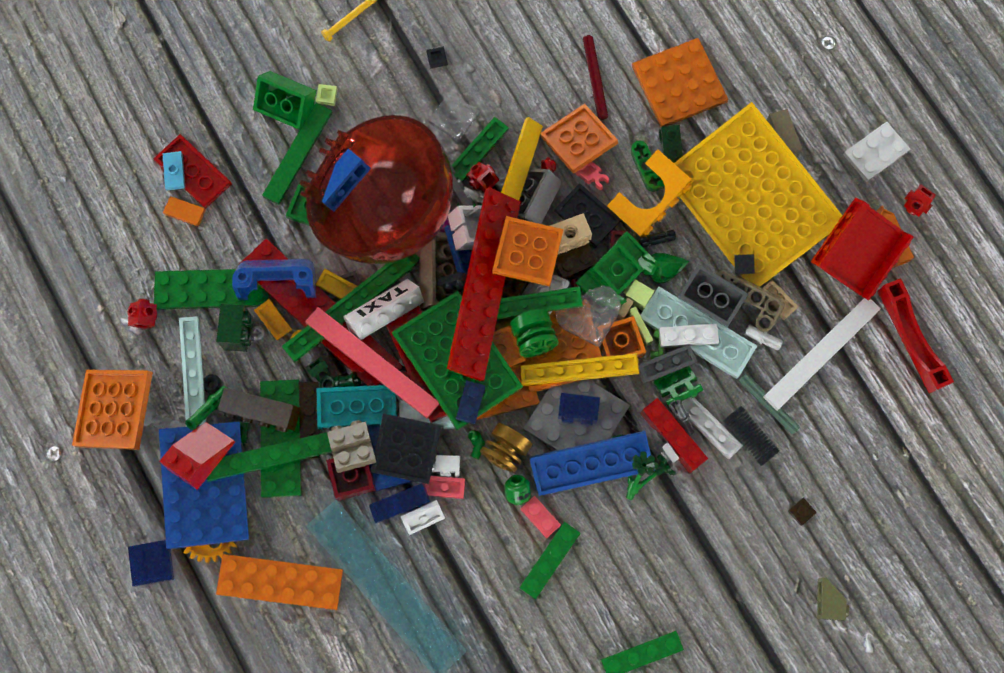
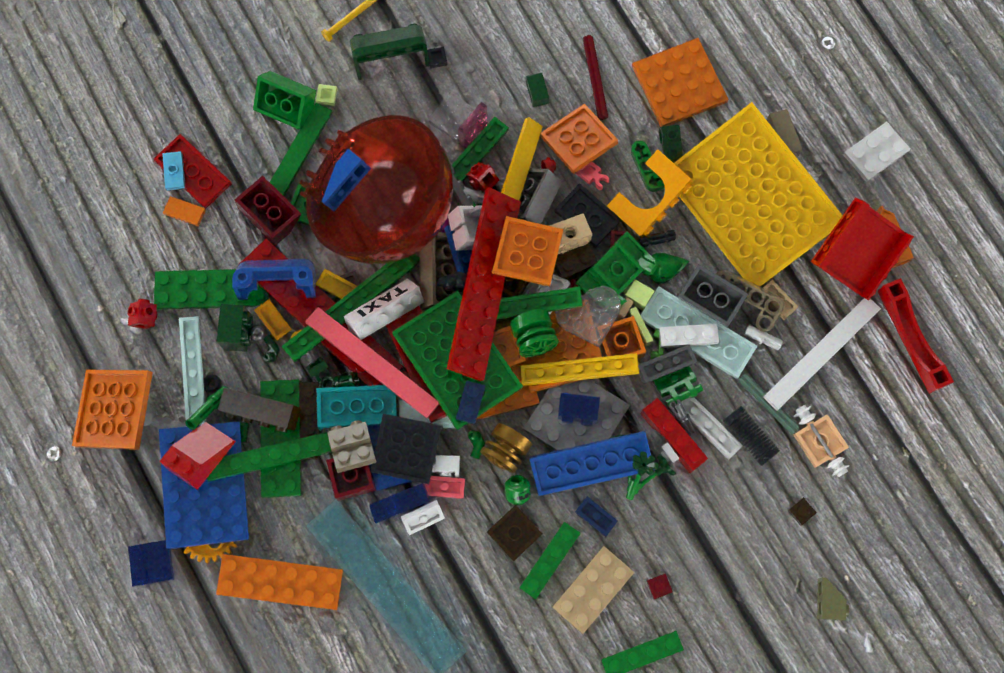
coral plate [520,496,561,539] -> none
black slope [734,254,755,275] -> none
red brick [904,184,936,217] -> none
none -> dark red slope [234,175,301,246]
none -> dark green arm [263,334,280,363]
none -> dark green windscreen [350,24,429,80]
none -> clear pink plate [458,102,488,148]
none -> dark brown plate [487,505,543,562]
none -> dark green piece [526,72,549,107]
none -> tan plate [552,546,634,634]
none -> dark blue plate [575,496,618,537]
none -> dark red plate [646,573,673,600]
none -> light nougat plate [793,405,849,477]

